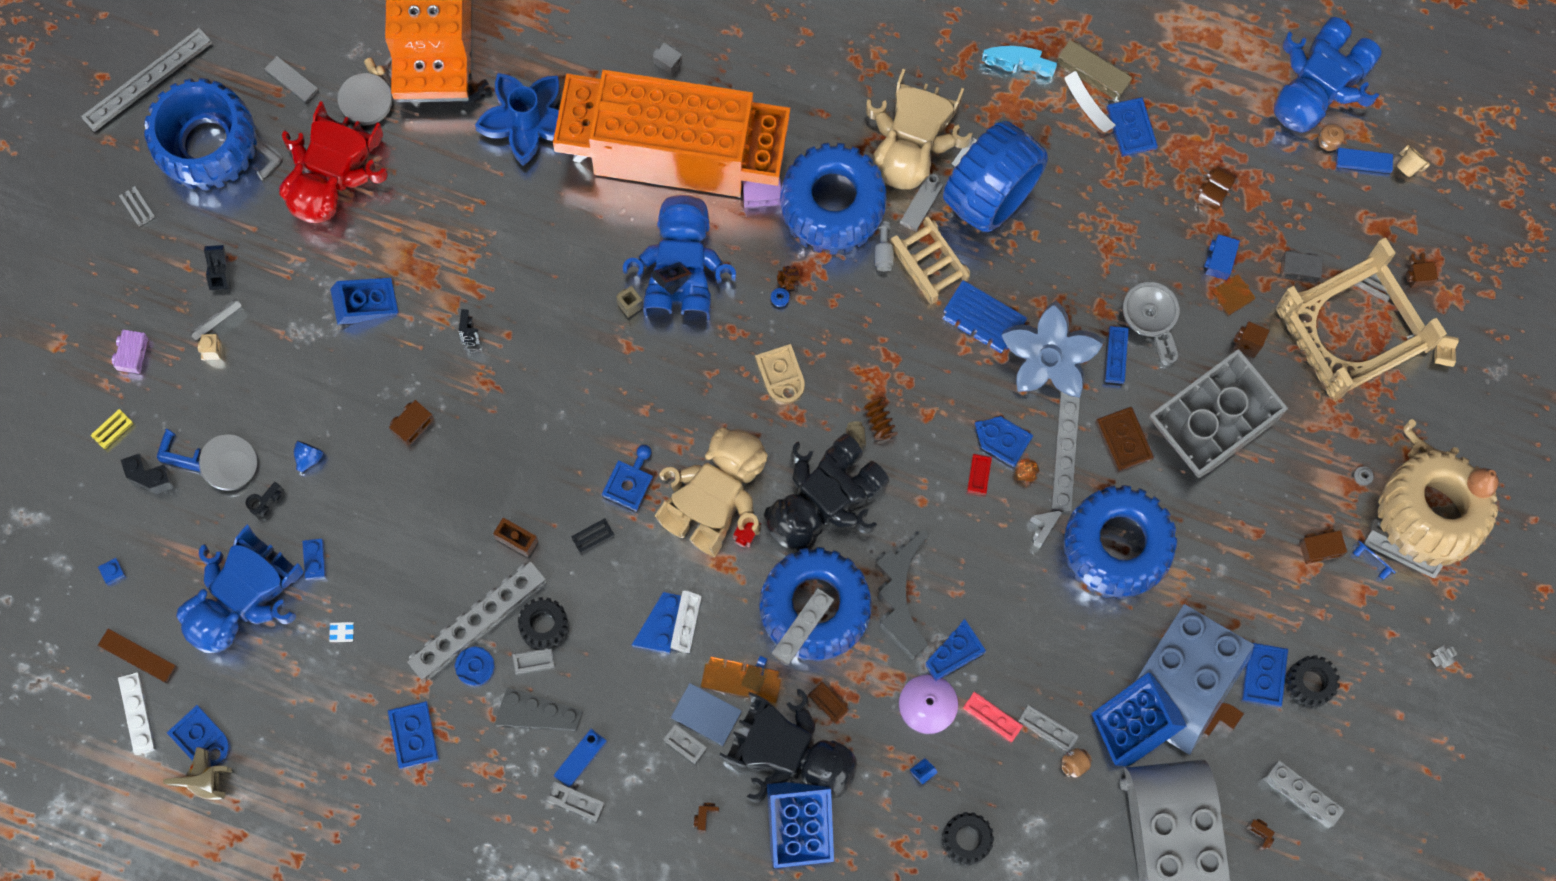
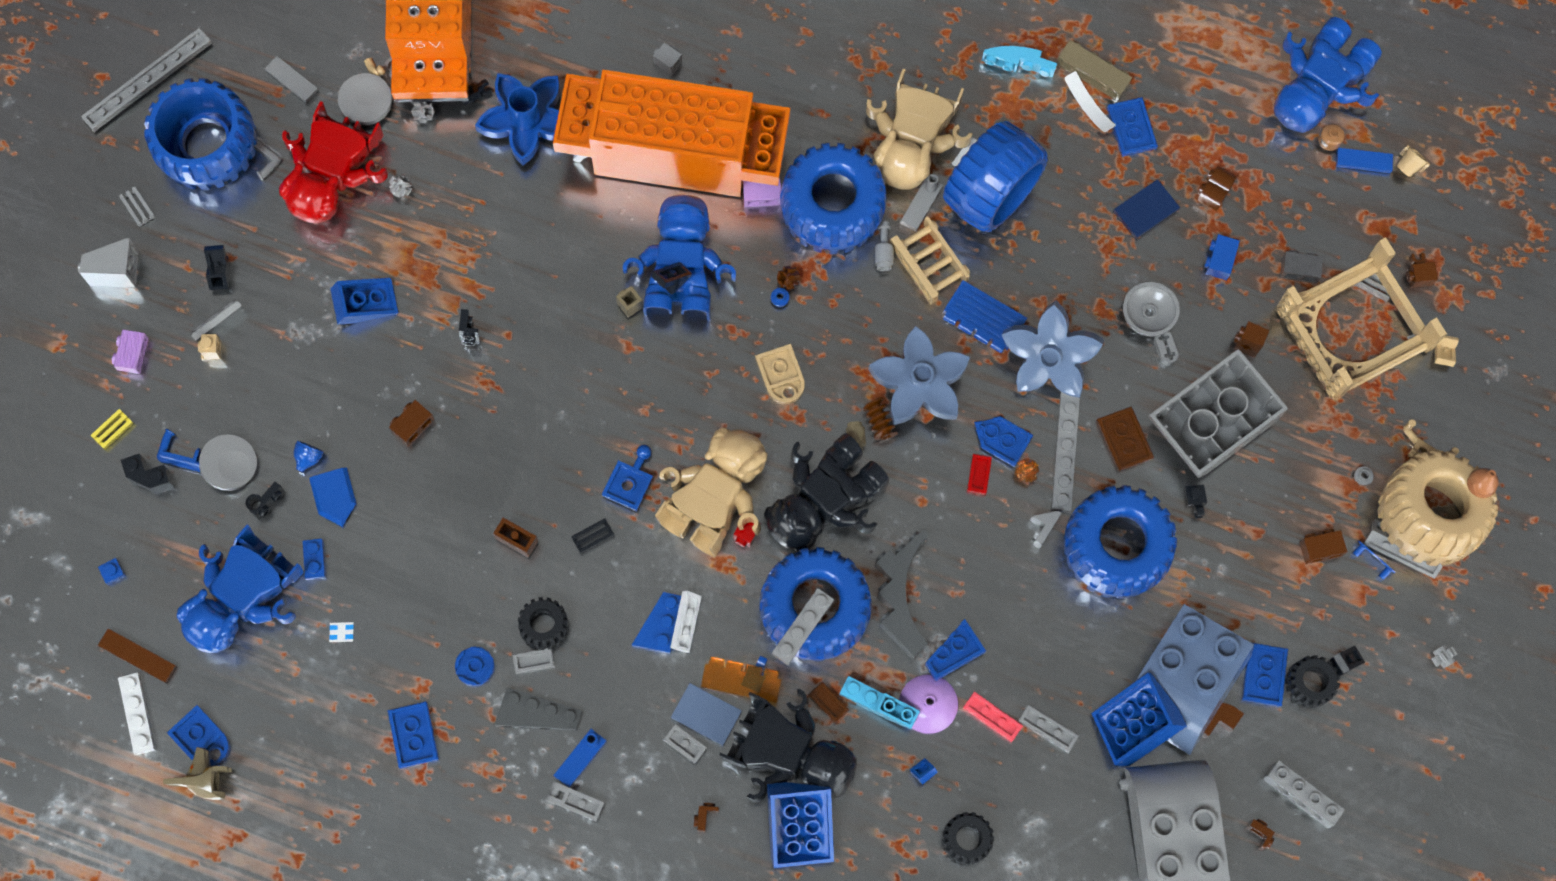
light grey brick [407,562,547,683] -> none
medium nougat head [1061,748,1092,778] -> none
blue plate [1105,326,1129,384] -> none
clear orange piece [1211,274,1256,316] -> none
none -> light grey slope [78,238,139,287]
none -> blue tile [309,468,357,527]
none -> light grey gear [389,174,412,197]
none -> light grey gear [411,102,435,123]
none -> medium azure slope [839,676,920,729]
none -> sand blue plant [868,326,970,425]
none -> dark blue tile [1113,179,1180,240]
none -> black plate [1184,484,1207,519]
none -> black slope [1330,646,1365,676]

